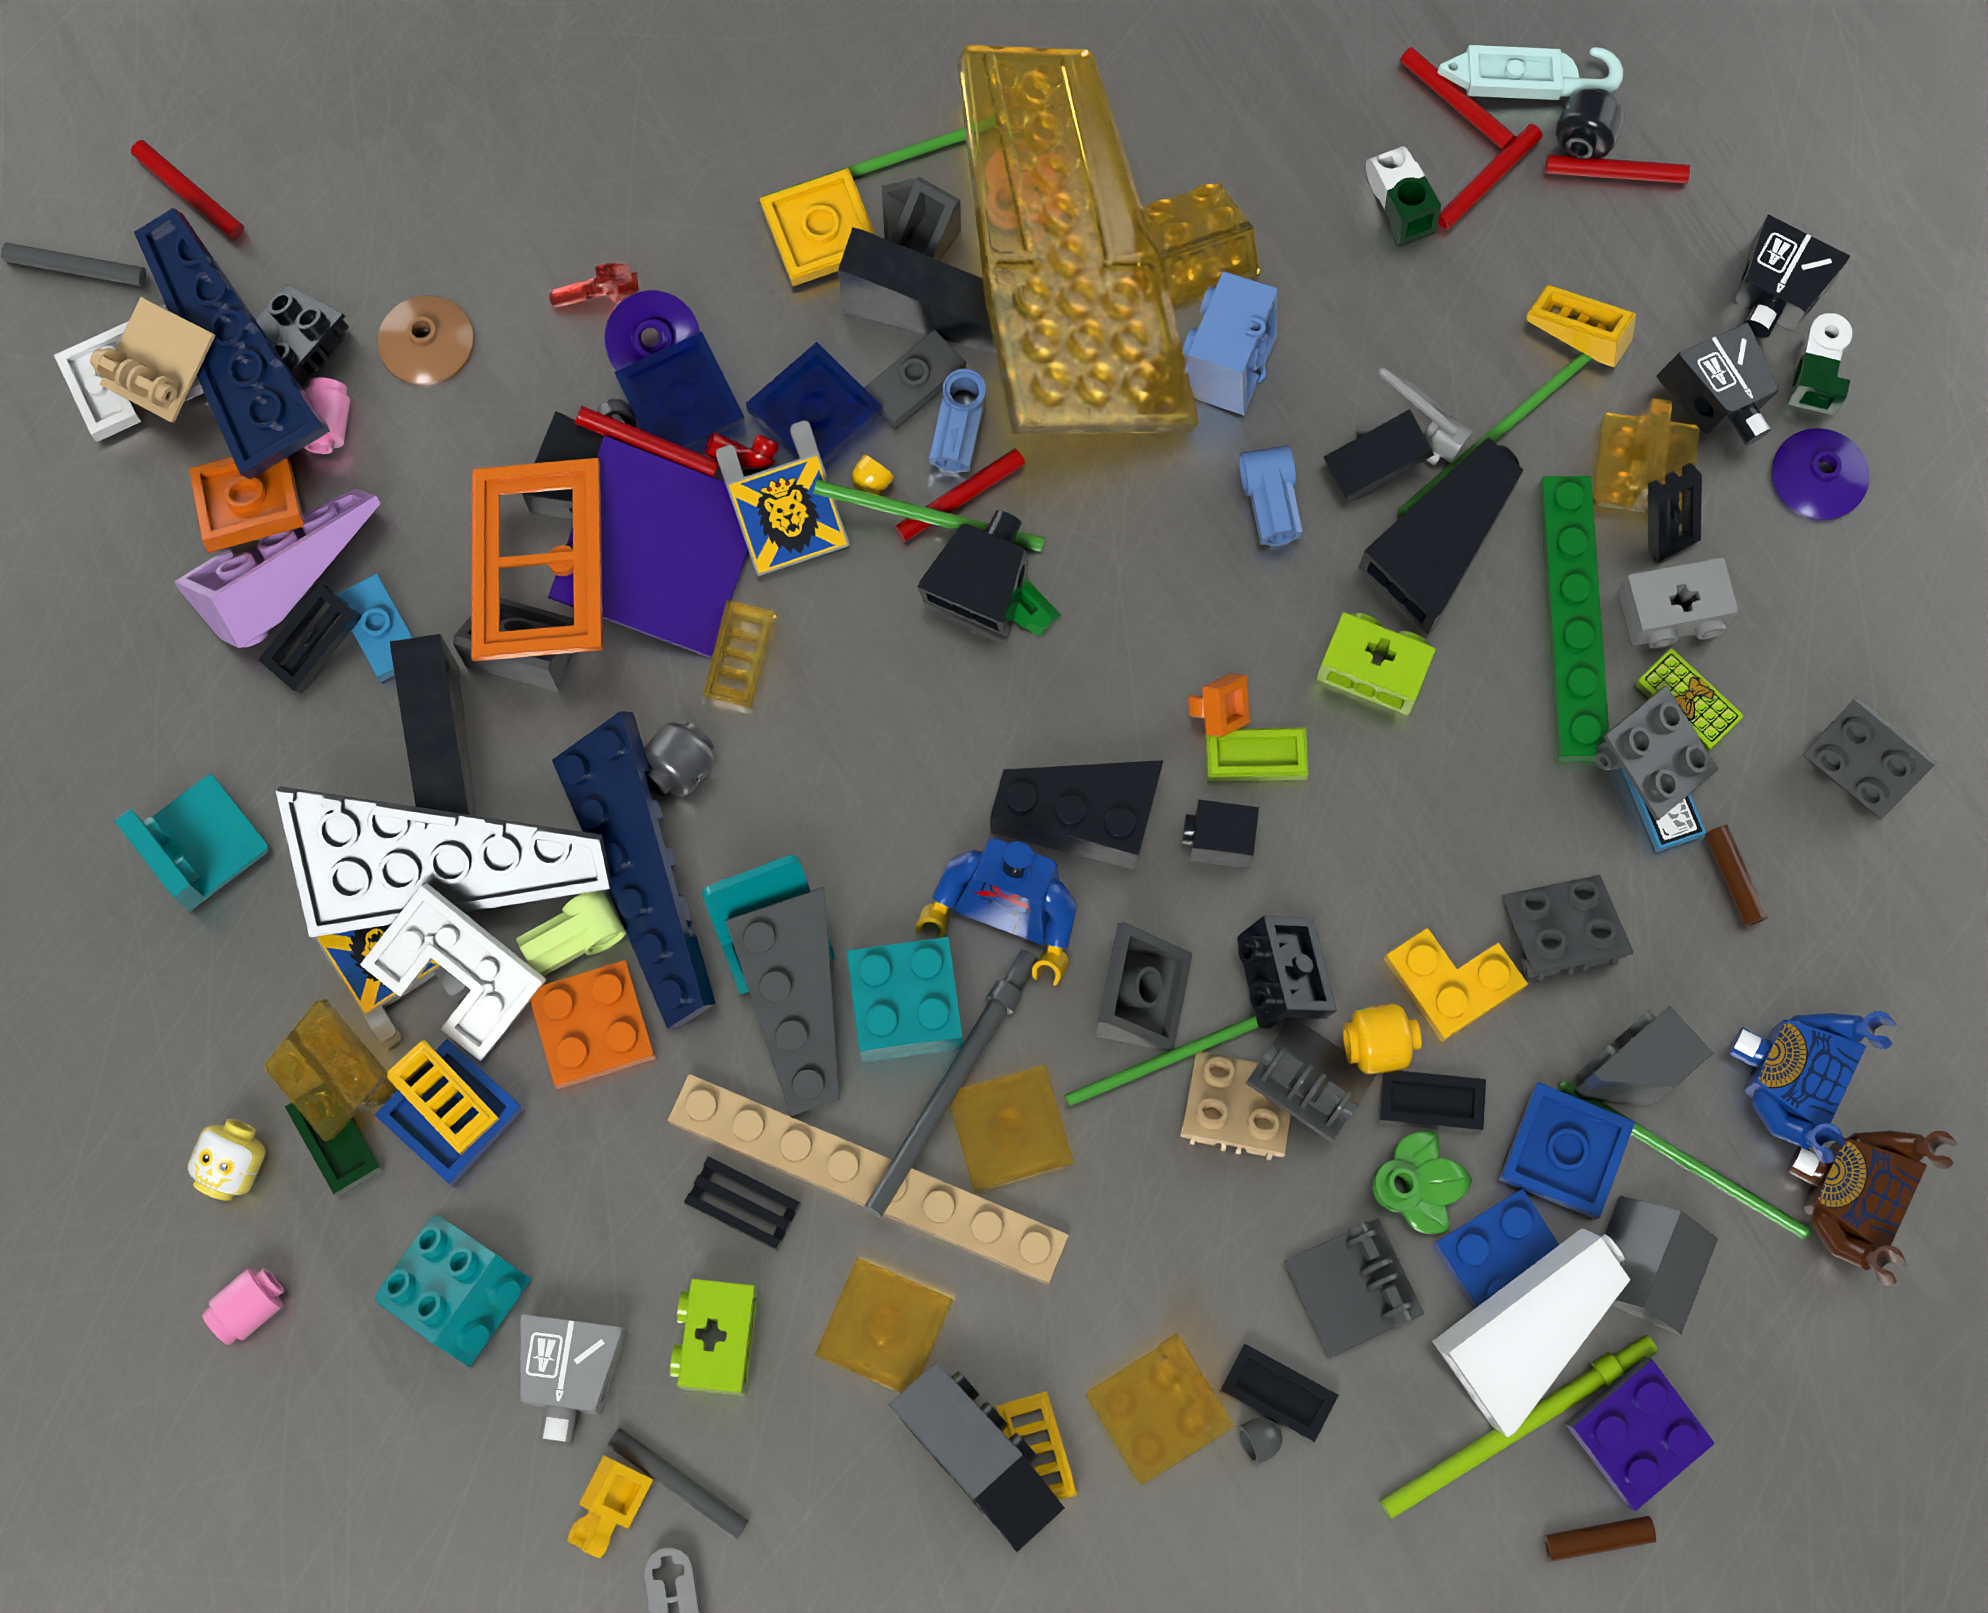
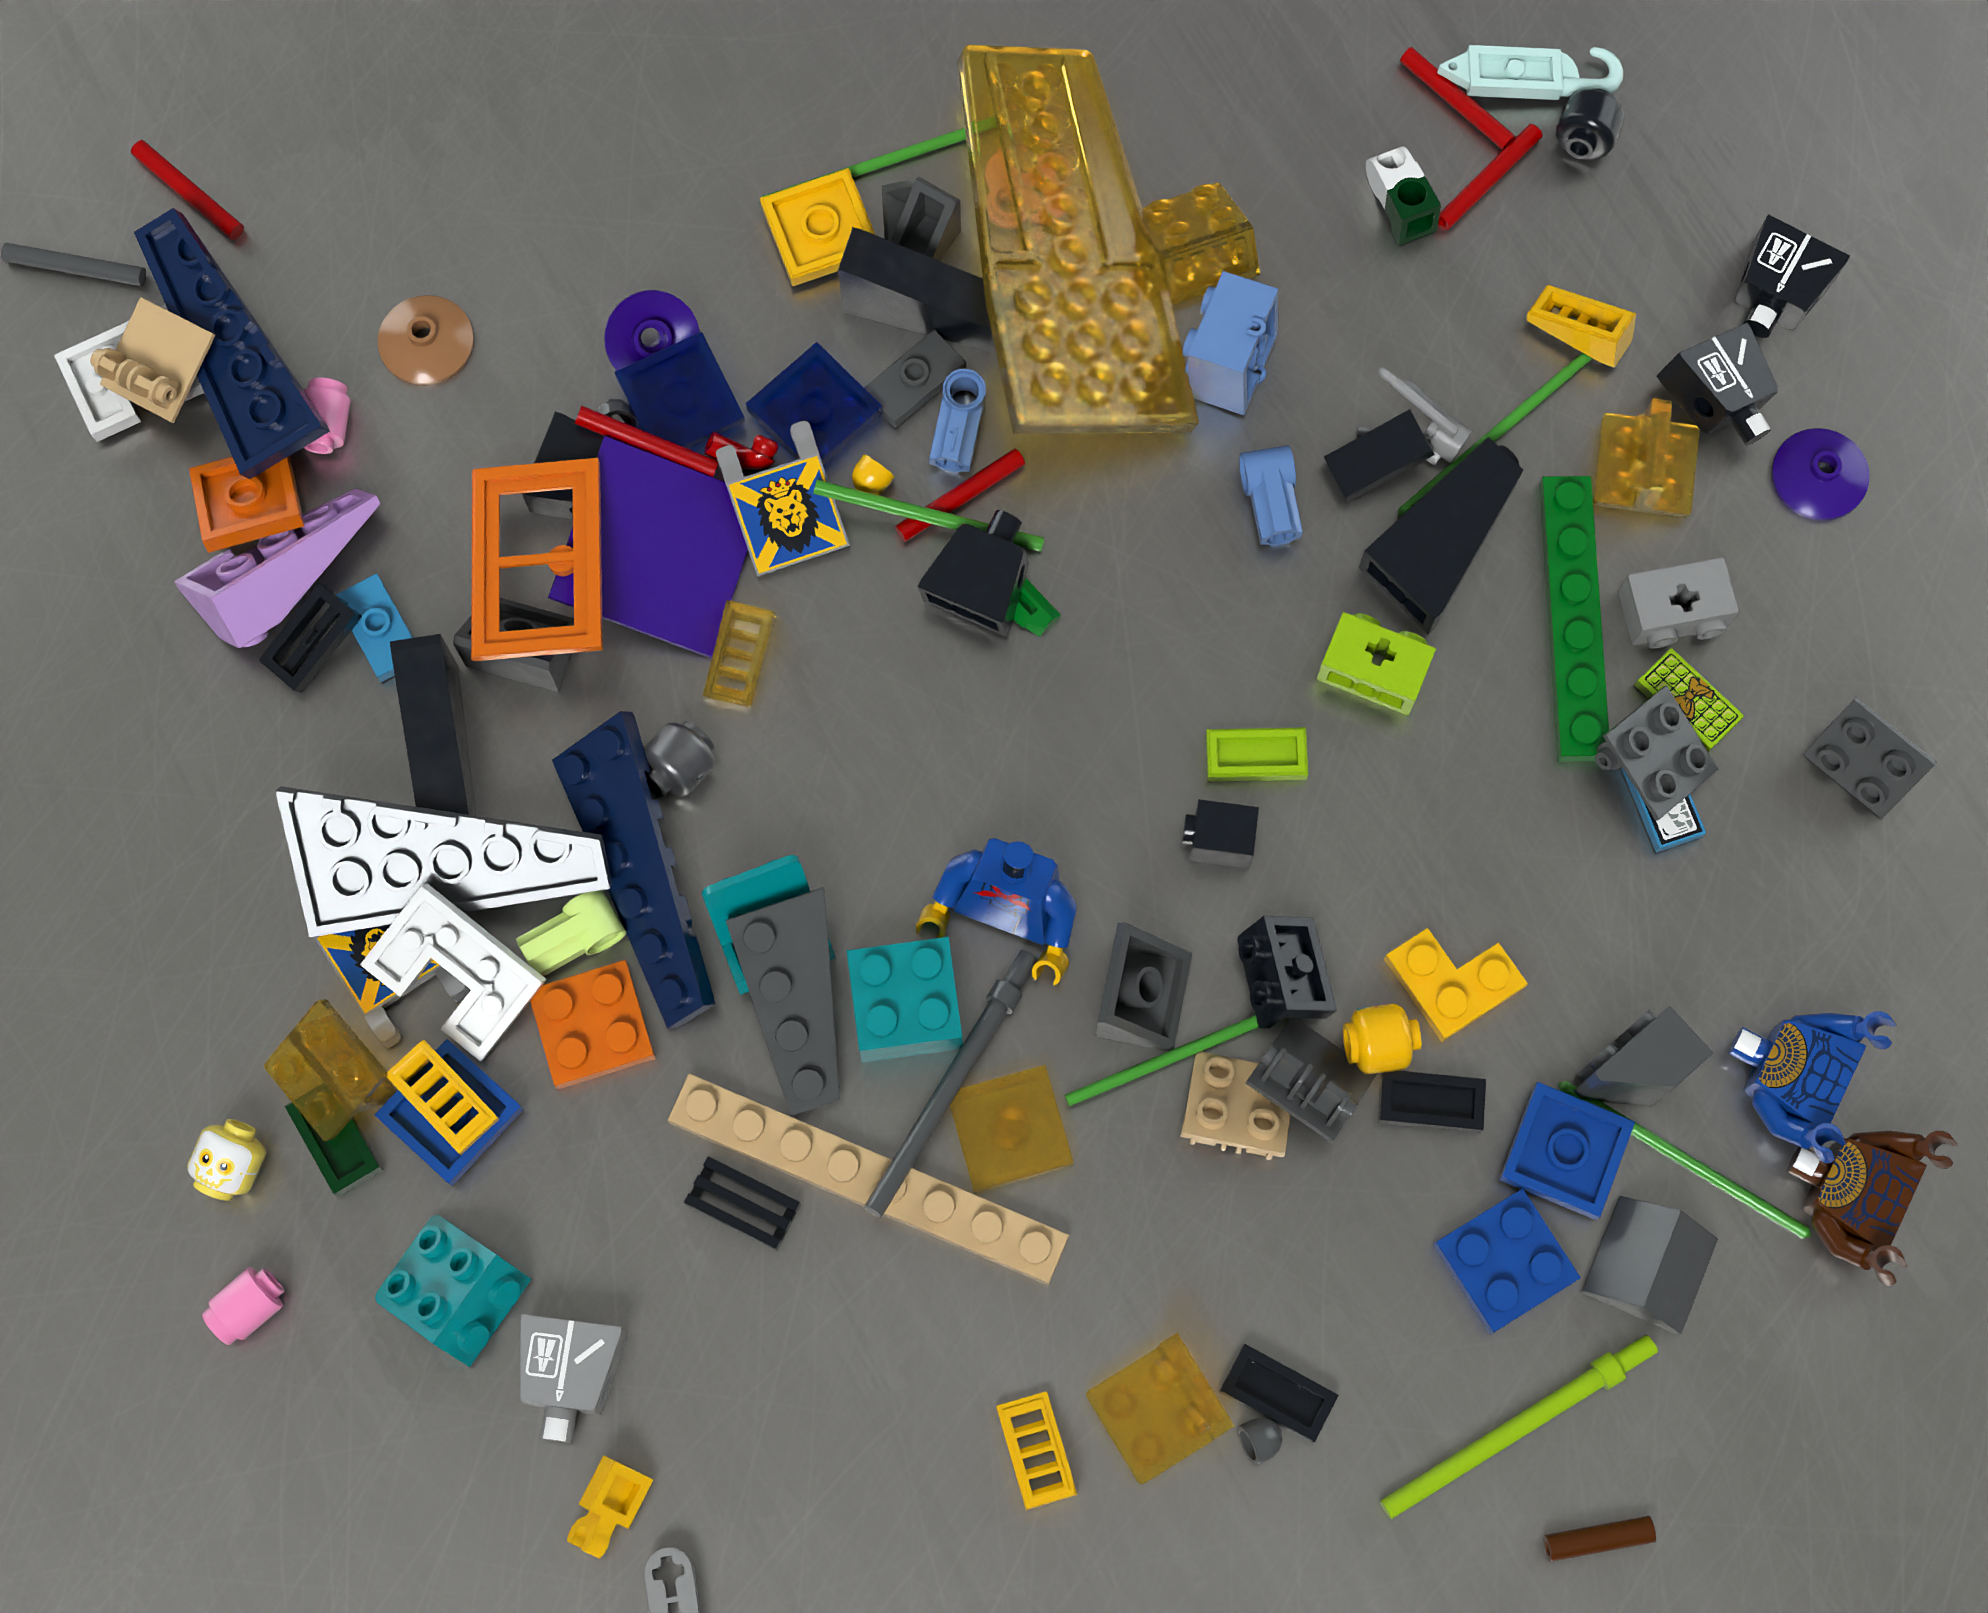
teal bracket [114,774,270,912] -> none
black hinge [255,285,349,387] -> none
clear red bar [549,263,639,308] -> none
dark grey piece [607,1428,749,1539] -> none
lime brick [670,1279,758,1397] -> none
clear yellow plate [815,1257,954,1393] -> none
wedge [888,1362,1065,1552] -> none
black wedge [990,760,1163,870] -> none
orange tile [1188,673,1250,737] -> none
dark grey hinge [1284,1218,1425,1358] -> none
bright green plate [1372,1130,1472,1234] -> none
white slope [1432,1228,1630,1438] -> none
dark grey hinge [1503,875,1633,981] -> none
red piece [1545,155,1690,184] -> none
dark purple plate [1565,1357,1715,1511] -> none
black tile [1648,462,1702,561] -> none
reddish brown piece [1705,825,1769,927] -> none
dark green leg [1787,313,1853,416] -> none

